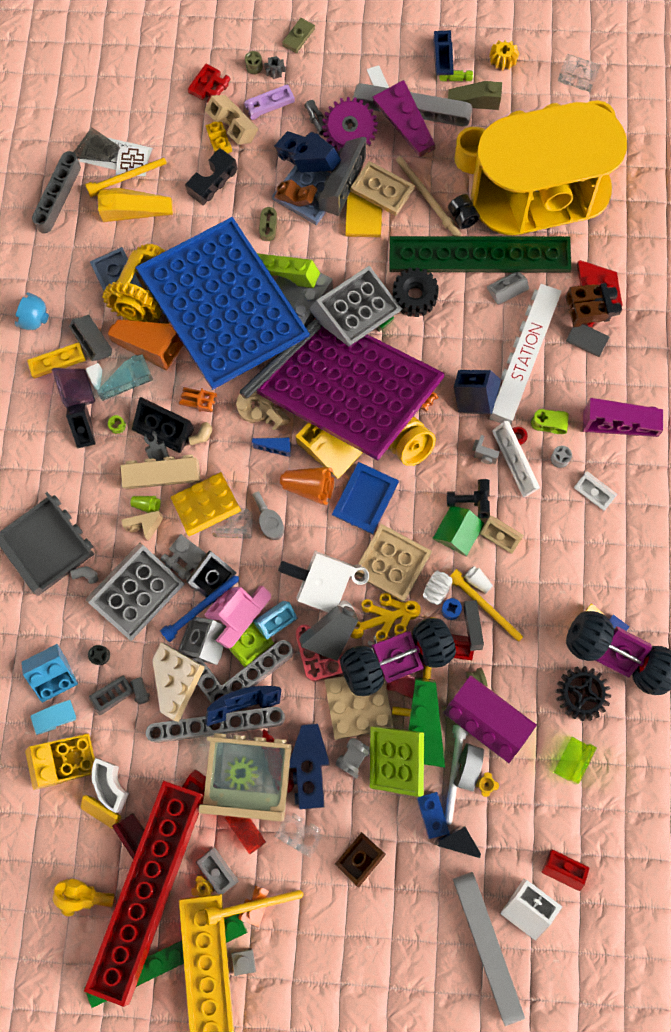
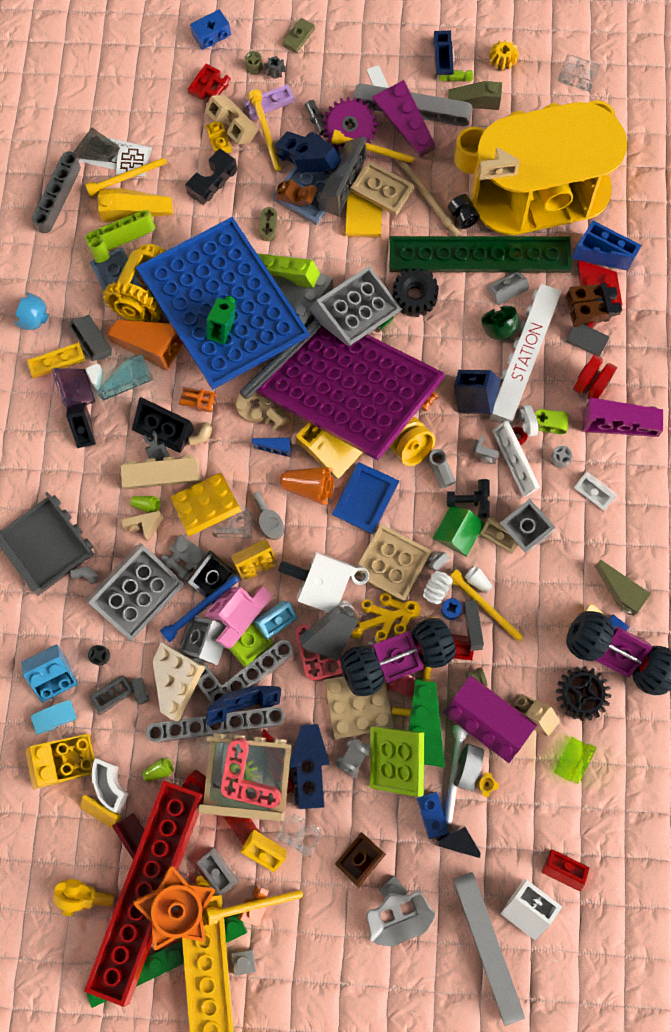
lime bush [108,415,126,434] -> none
none -> lime beam [85,210,156,263]
none -> orange plate [133,865,215,950]
none -> lime cone [142,757,174,782]
none -> blue brick [190,9,231,50]
none -> green torso [206,296,236,345]
none -> coral beam [221,738,281,808]
none -> yellow slope [231,538,277,580]
none -> yellow slope [240,830,287,873]
none -> yellow piece [247,89,281,171]
none -> yellow piece [331,129,414,164]
none -> light grey piece [367,891,435,946]
none -> light grey plate [379,876,408,898]
none -> light grey plate [426,551,450,571]
none -> light grey piece [428,449,456,489]
none -> tan slope [478,147,520,180]
none -> dark green cylinder [481,306,519,341]
none -> light grey slope [500,499,556,553]
none -> tan slope [512,694,560,736]
none -> white plate [519,405,538,437]
none -> blue wedge [571,220,642,271]
none -> red wheel [573,354,618,399]
none -> olive slope [595,559,651,616]

